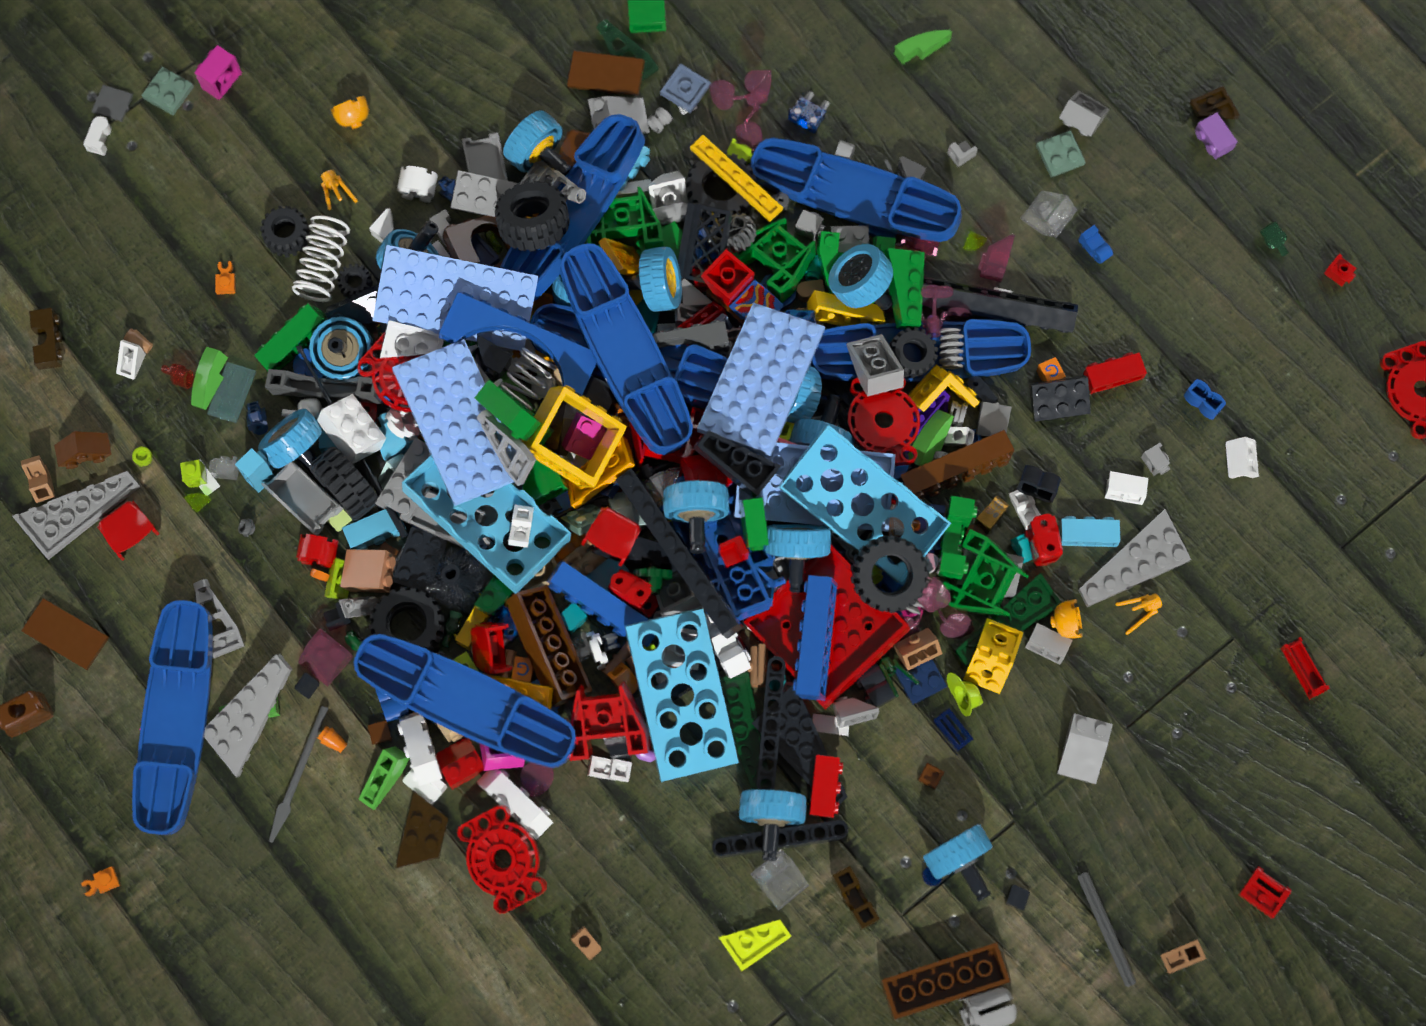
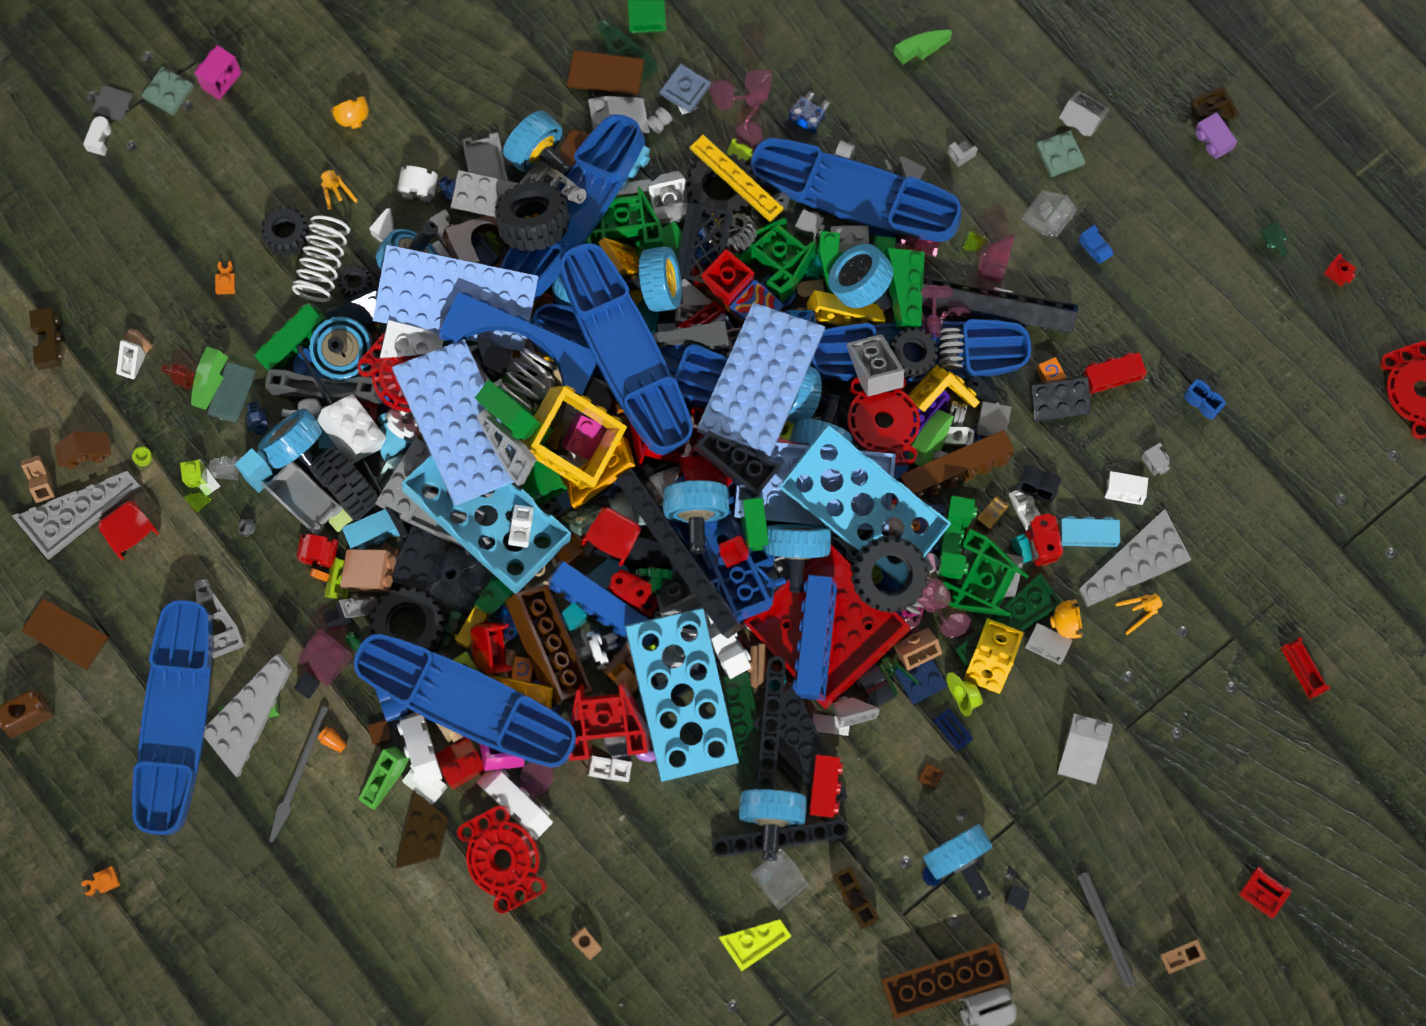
medium nougat pin [560,540,606,576] -> none
white panel [1226,437,1259,478] -> none

